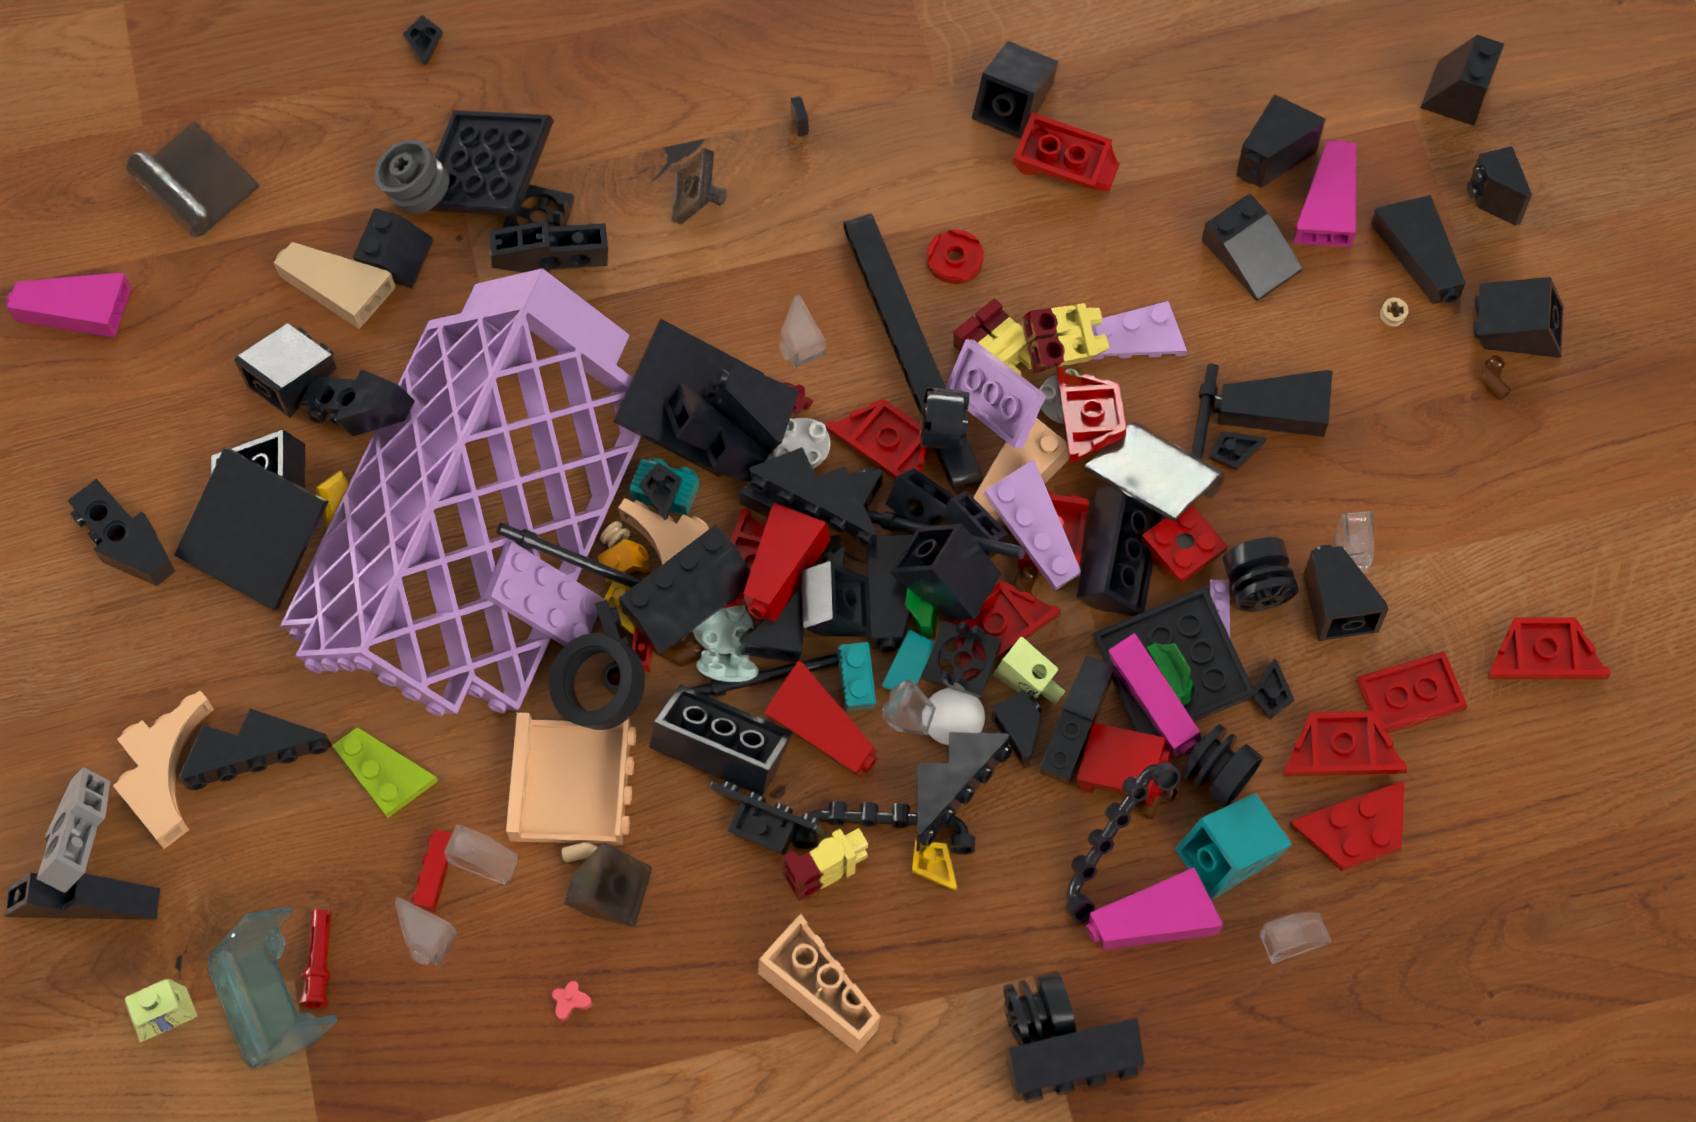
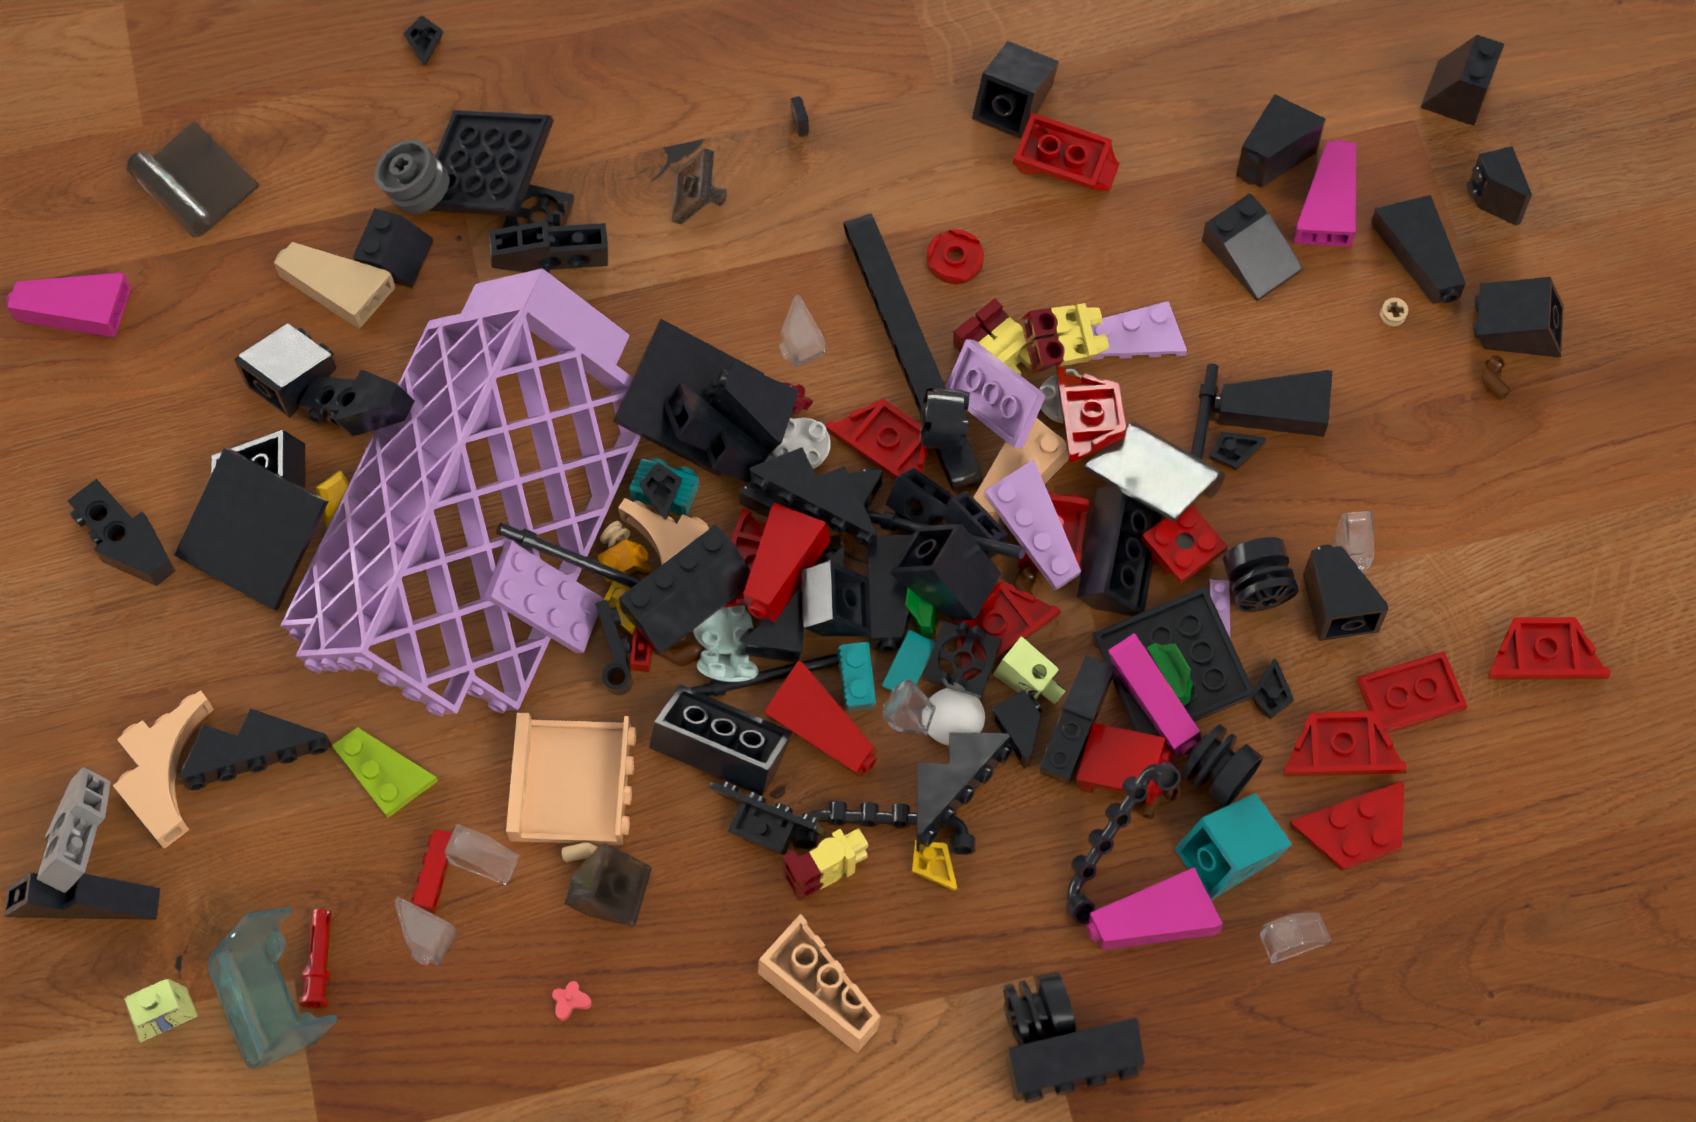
black tyre [549,633,645,730] -> none

